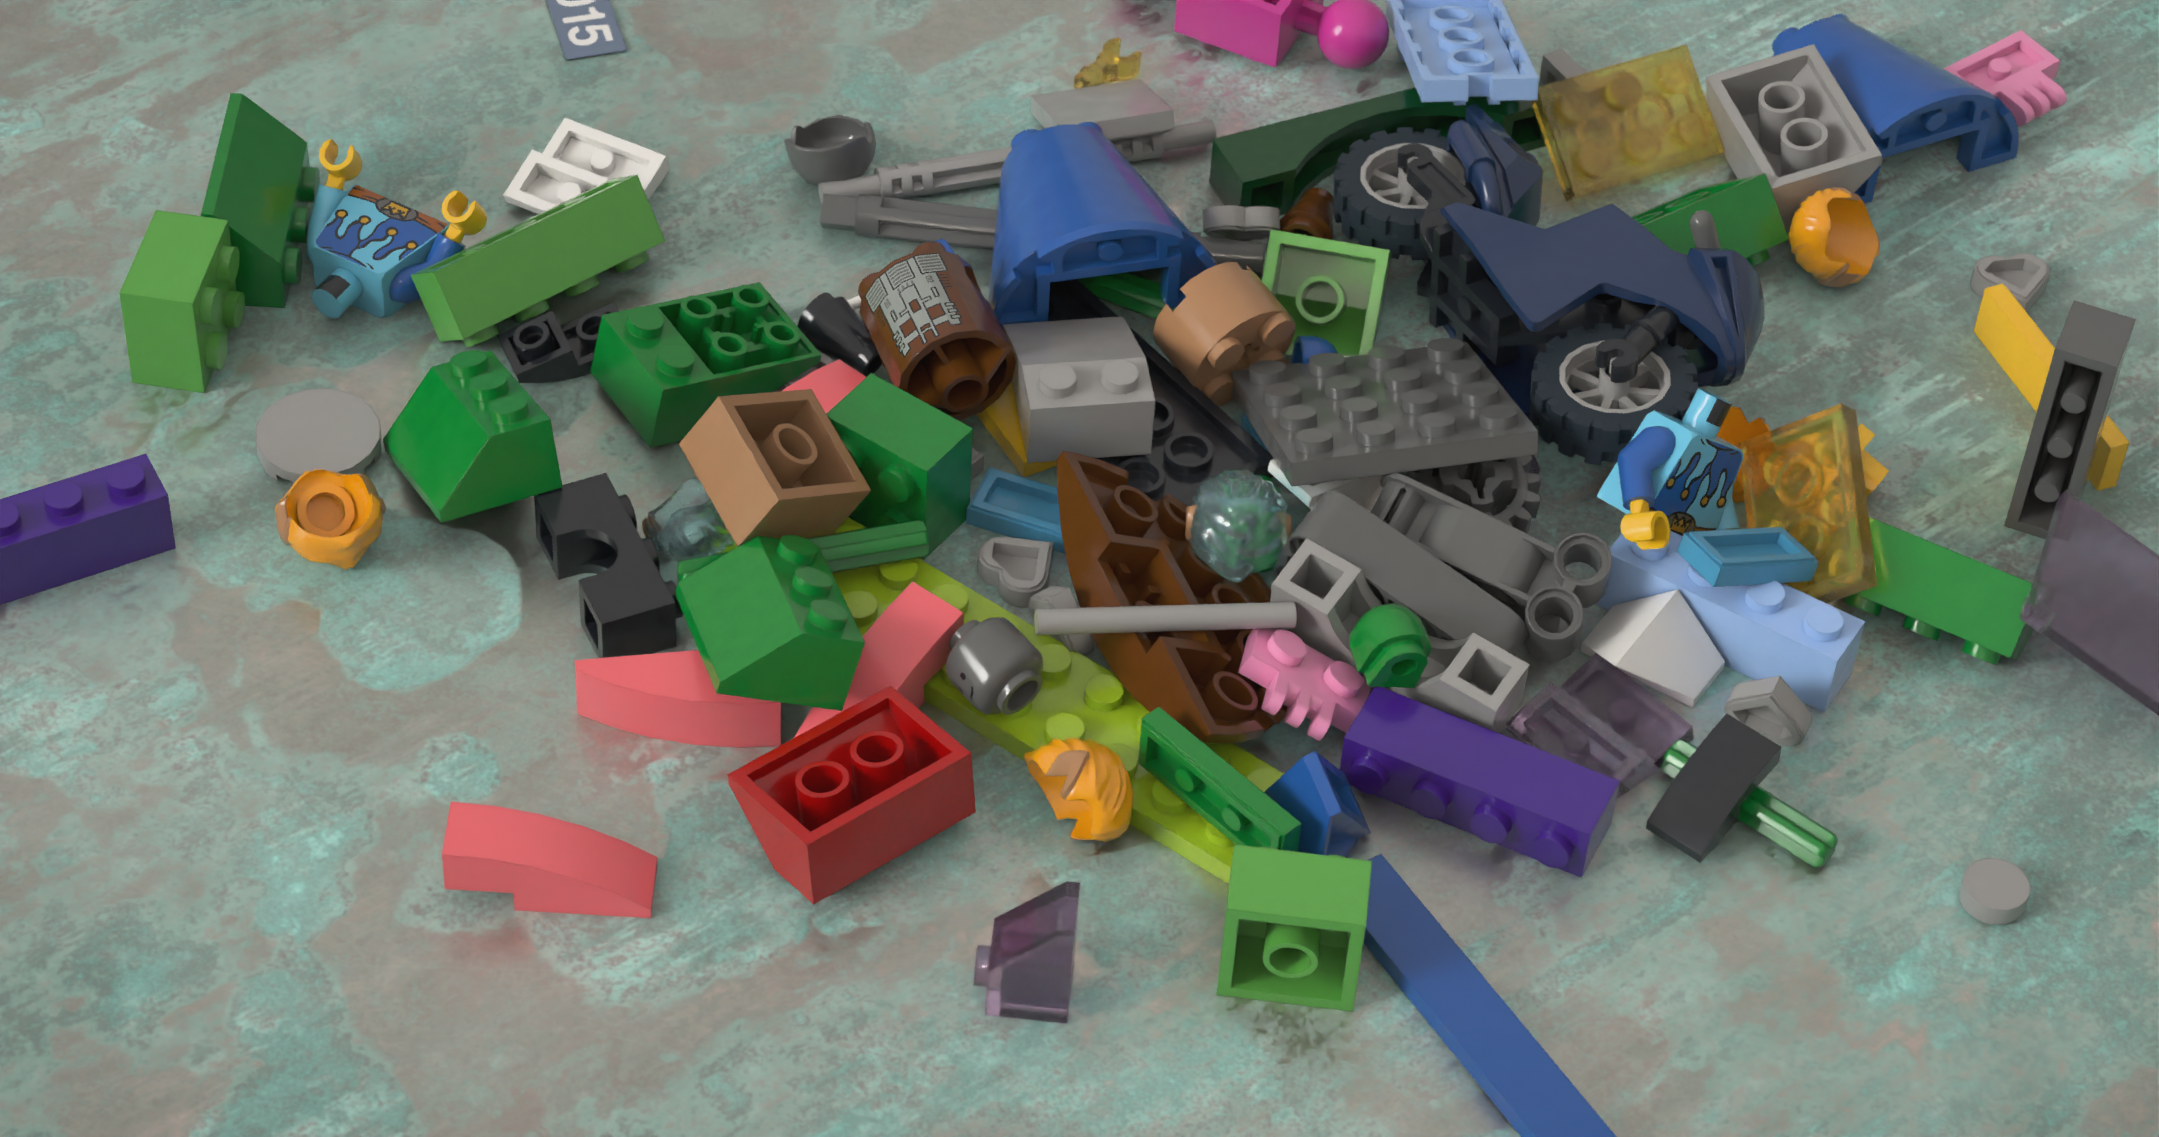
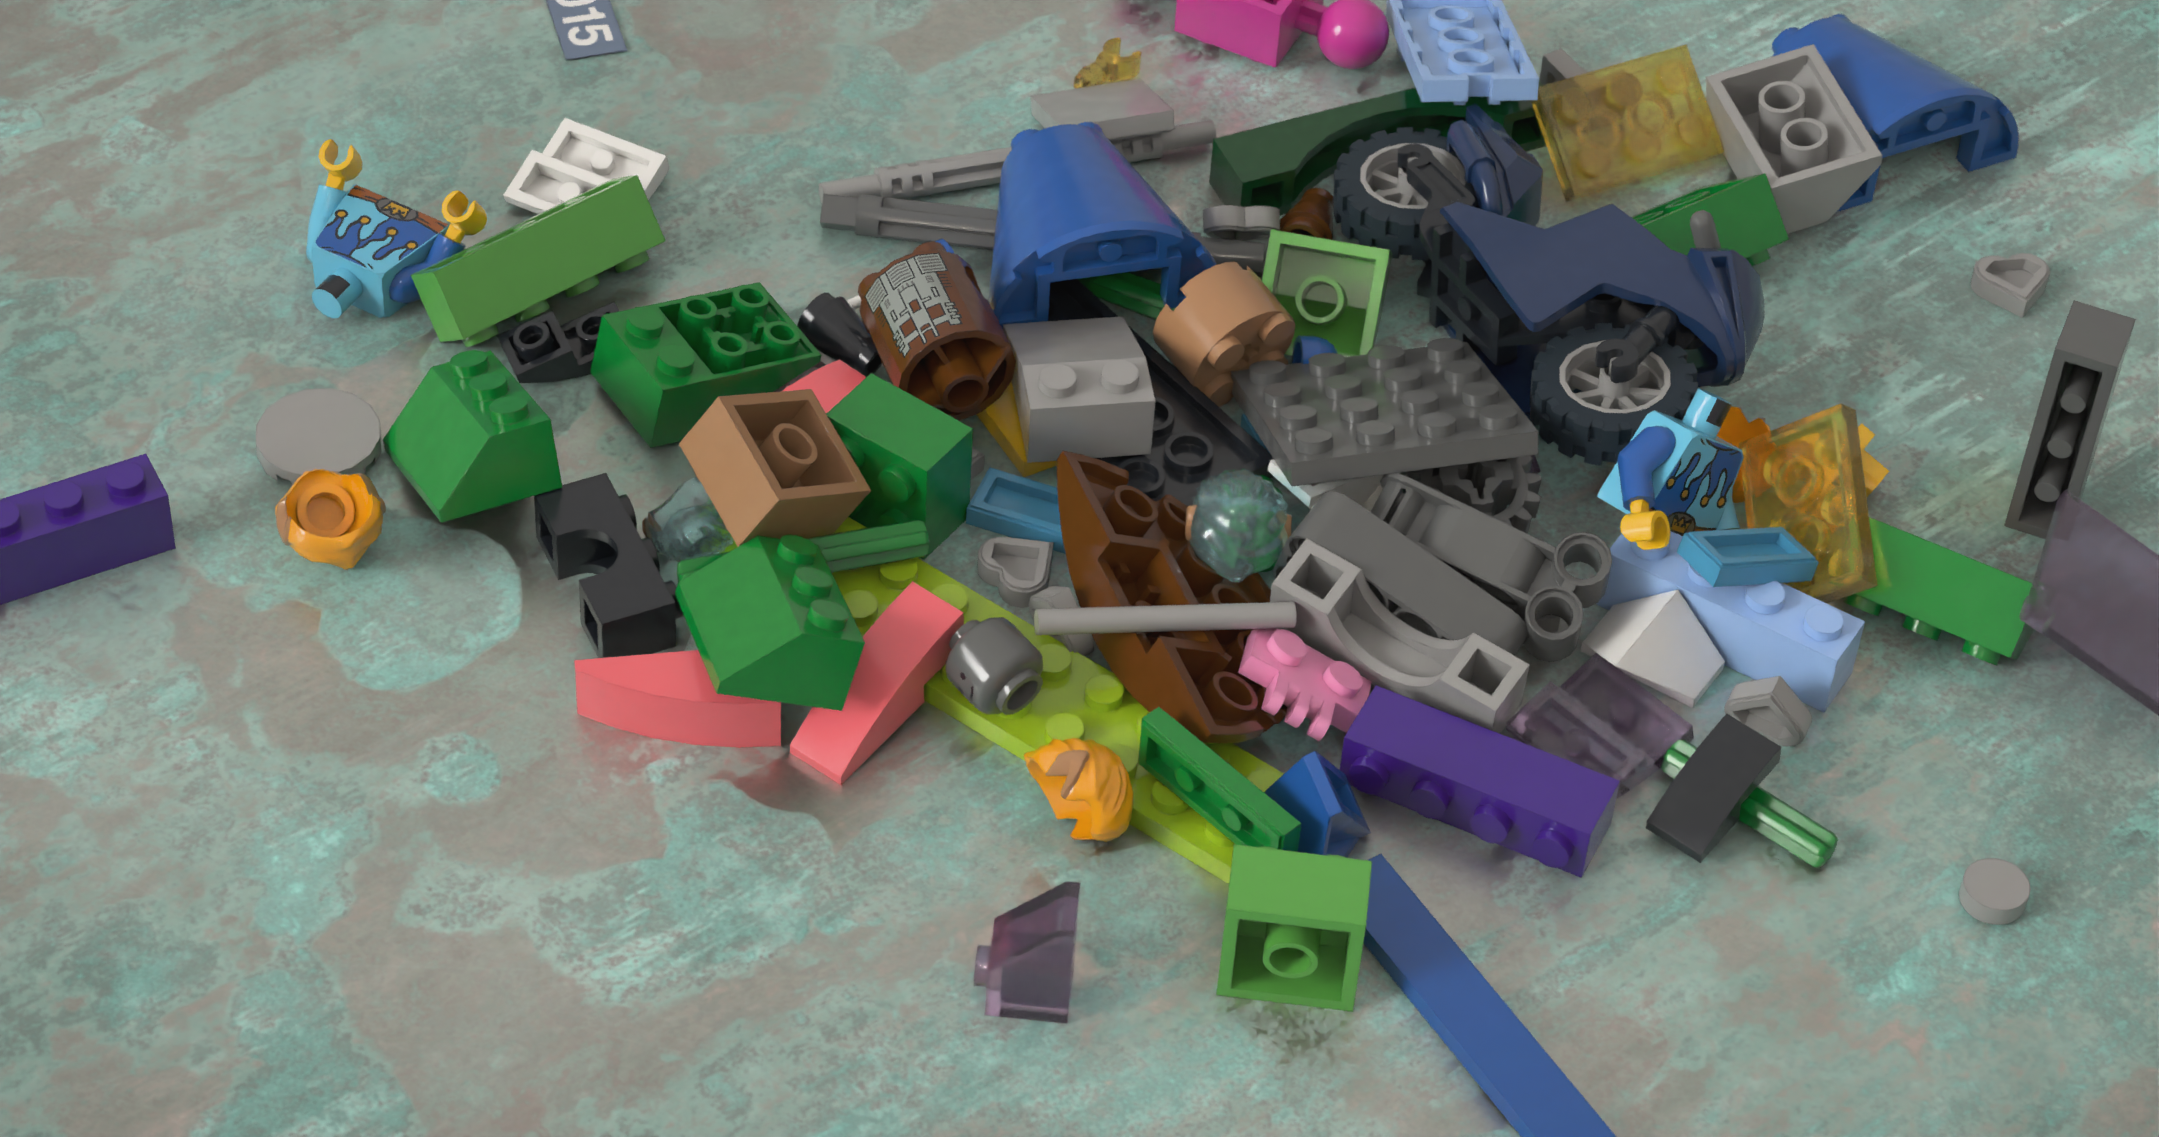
bright green brick [119,210,245,393] -> none
green slope [201,93,320,308] -> none
coral slope [442,801,658,918] -> none
red slope [728,685,976,905] -> none
dark grey hair [784,115,876,186] -> none
green piece [1349,603,1432,688] -> none
light orange hair [1789,187,1880,287] -> none
bright pink hinge [1943,30,2067,126] -> none
yellow tile [1973,283,2129,491] -> none

